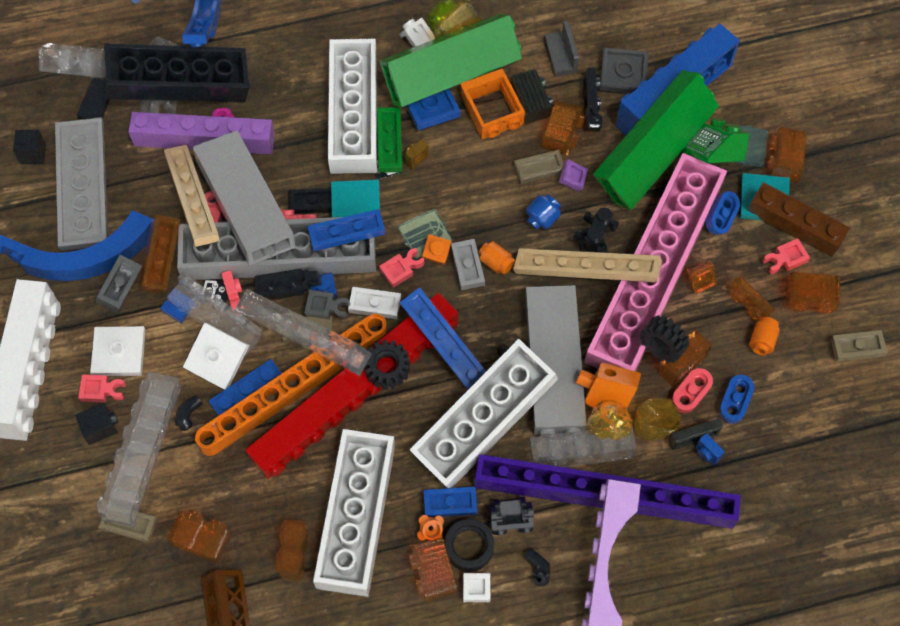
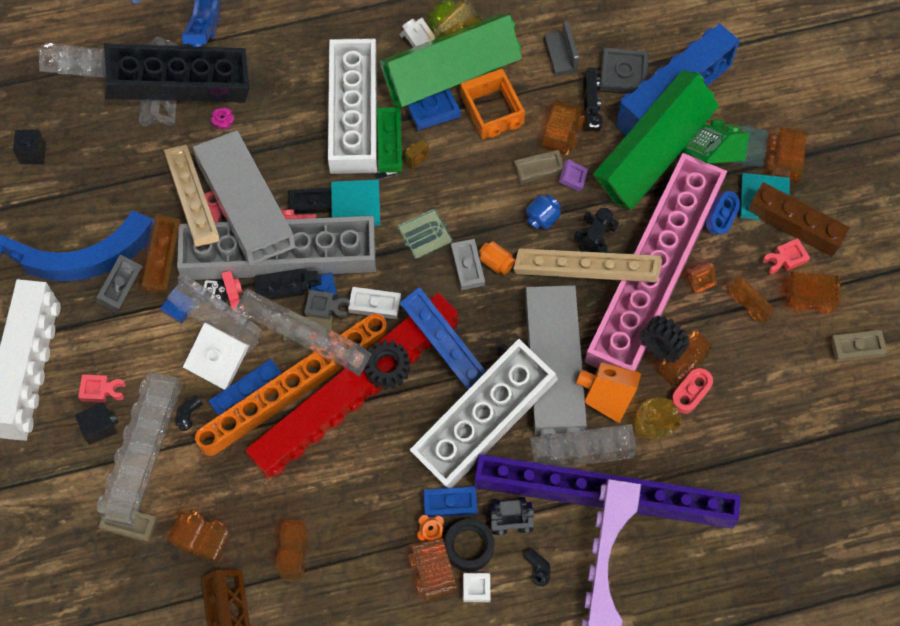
light grey plate [55,118,108,251] -> none
black tile [77,78,110,120] -> none
white plate [90,326,146,376] -> none
medium lavender brick [129,112,275,154] -> none
blue plate [307,209,385,251] -> none
white brick [313,429,395,597] -> none
coral plate [379,248,425,288] -> none
orange plate [421,234,452,265] -> none
pearl dark grey brick [510,69,554,124] -> none
clear yellow hair [586,400,632,441] -> none
pearl dark grey tile [669,418,723,450] -> none
blue plate [695,433,725,466] -> none
blue plate [719,375,754,424] -> none
orange brick [749,317,780,355] -> none

